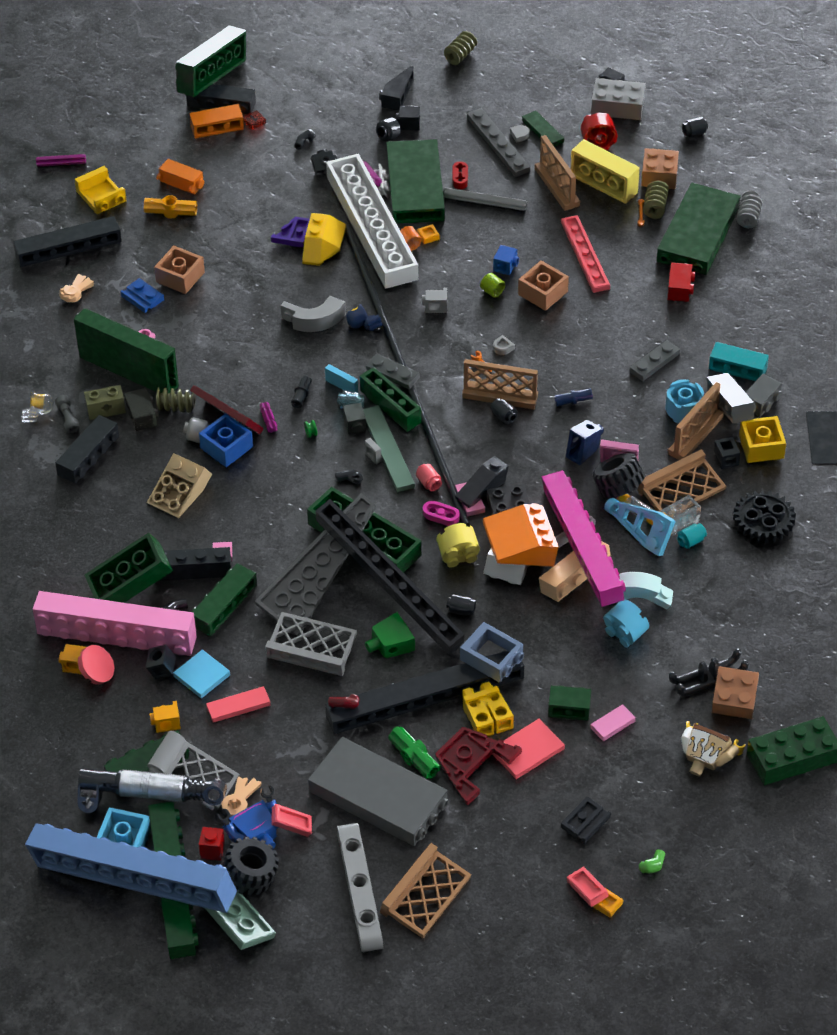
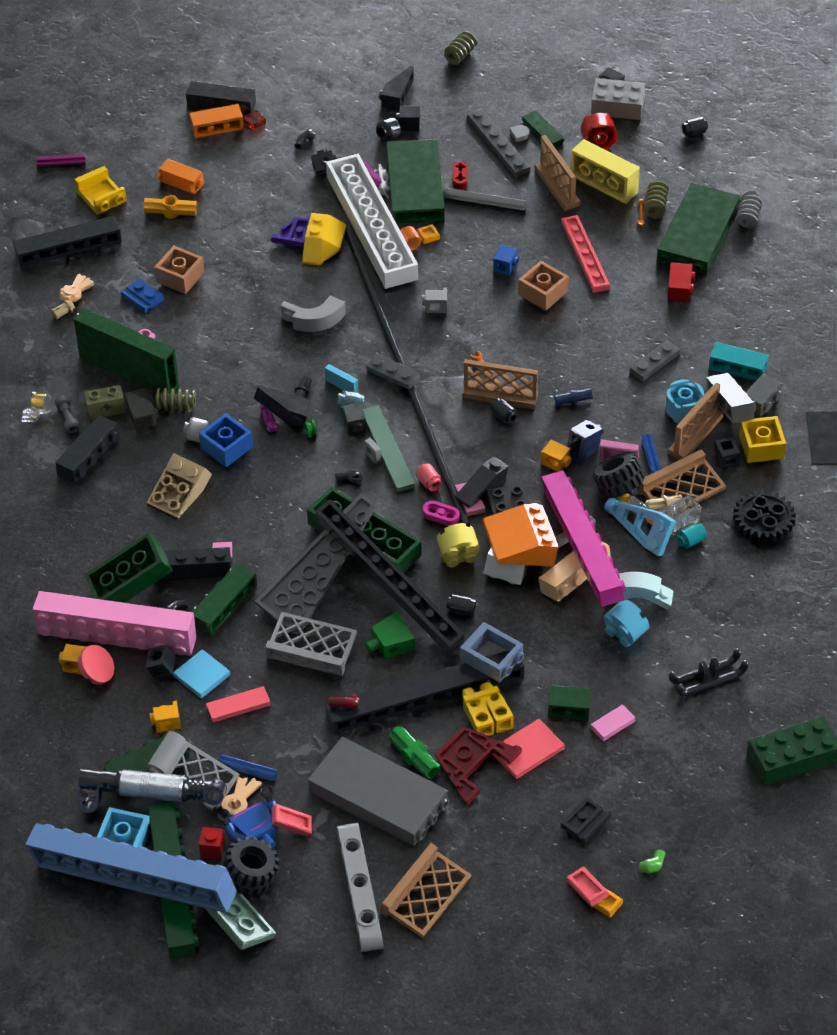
dark green brick [175,26,246,97] -> none
dark red tile [190,385,264,435] -> none
dark blue piece [346,303,382,331] -> none
dark green brick [359,367,422,432] -> none
lime piece [480,273,505,298] -> none
light grey tile [493,335,515,355] -> none
nougat brick [641,148,679,189] -> none
torso [681,721,746,777] -> none
nougat brick [712,666,759,719] -> none
none -> tan pin [51,300,75,320]
none -> blue axle [218,754,277,781]
none -> black slope [254,384,311,428]
none -> light orange brick [541,440,571,472]
none -> blue axle [642,434,660,474]
none -> tan axle [645,495,684,511]

